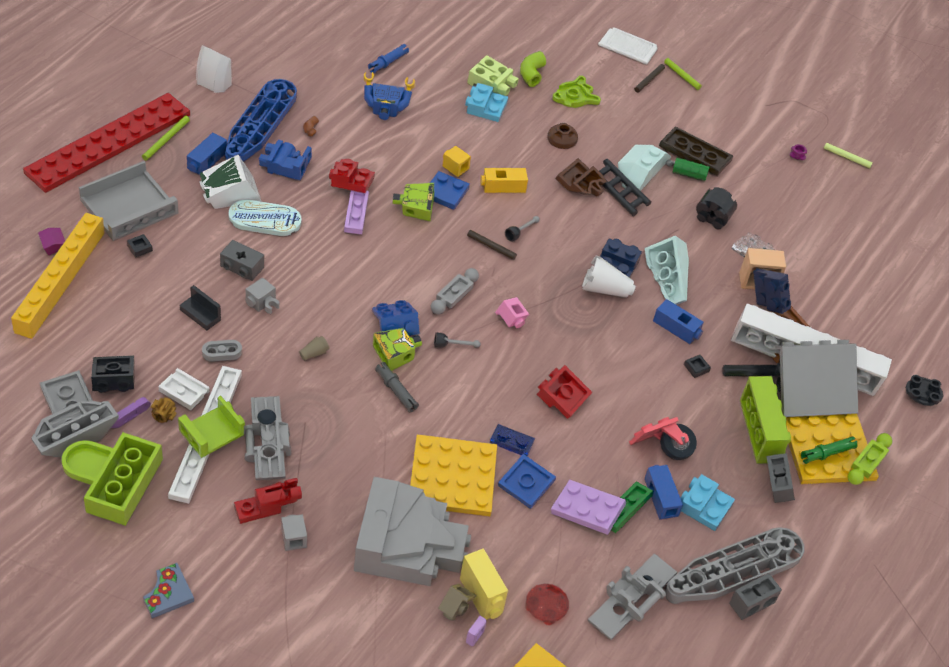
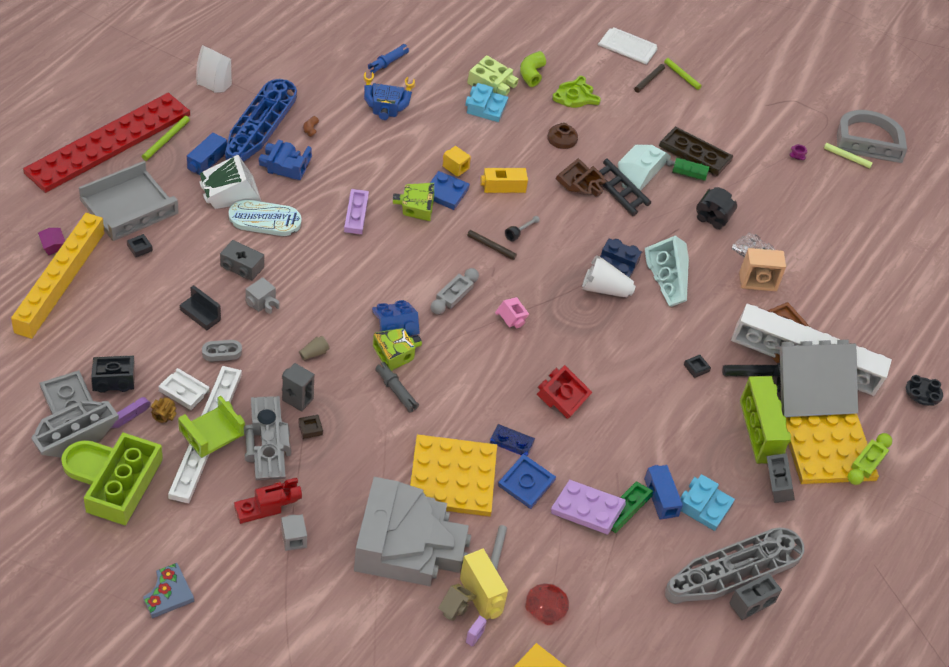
red plate [329,159,375,193] -> none
hinge [434,332,481,348] -> none
light grey piece [588,554,677,640] -> none
plate [629,417,697,460] -> none
blue brick [653,299,704,344] -> none
dark blue plate [753,268,791,314] -> none
green pin [801,436,858,464] -> none
none -> dark grey brick [282,363,315,412]
none -> dark brown plate [298,415,323,439]
none -> light grey bar [491,525,507,571]
none -> light grey window [837,110,907,163]

